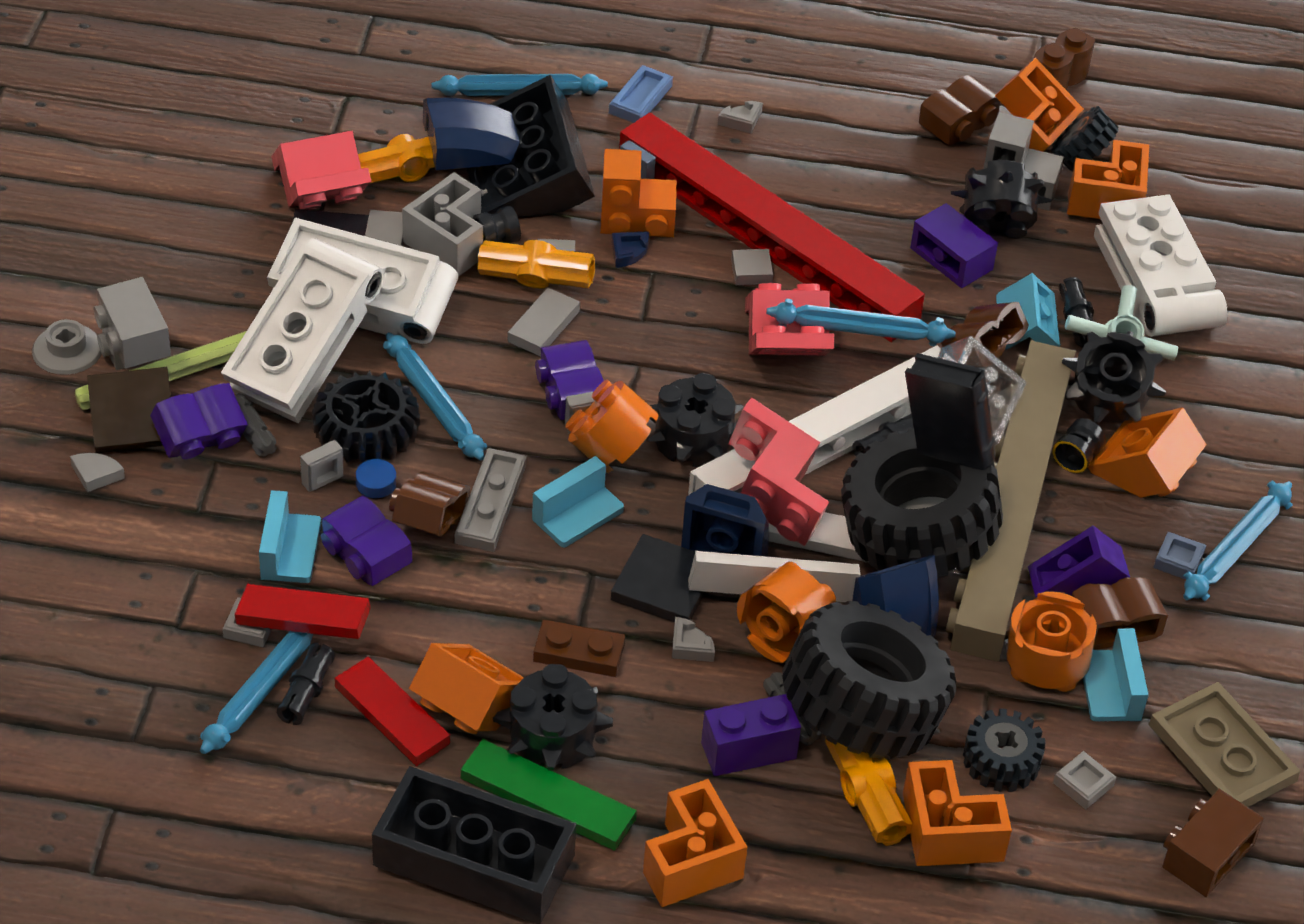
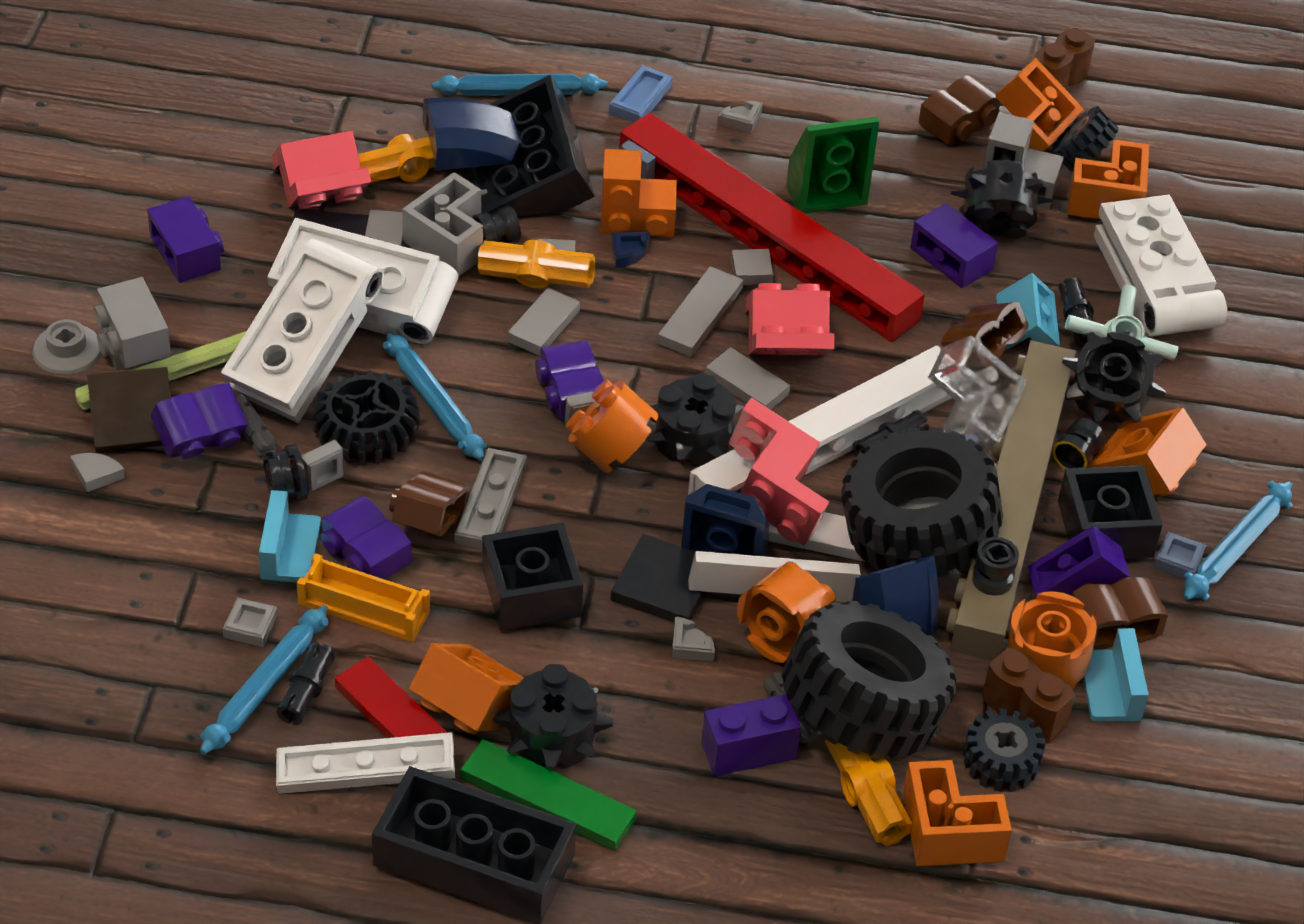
red tile [234,584,371,639] -> none
blue tile [356,459,396,498] -> none
medium azure panel [532,456,624,548] -> none
reddish brown plate [533,619,625,677] -> none
orange brick [643,779,748,907] -> none
dark azure wheel [766,298,956,346] -> none
black piece [905,353,996,470] -> none
light grey tile [1053,751,1116,809] -> none
dark tan plate [1149,682,1301,807] -> none
reddish brown brick [1162,788,1264,898] -> none
none -> dark purple brick [147,196,224,283]
none -> black wheel [263,444,308,502]
none -> white tile [276,732,455,794]
none -> light orange container [297,553,430,642]
none -> black brick [482,522,584,631]
none -> light grey tile [657,266,744,357]
none -> light grey tile [705,347,790,410]
none -> green slope [786,117,880,214]
none -> black wheel [972,537,1019,596]
none -> reddish brown brick [982,647,1075,744]
none -> black brick [1058,465,1163,559]

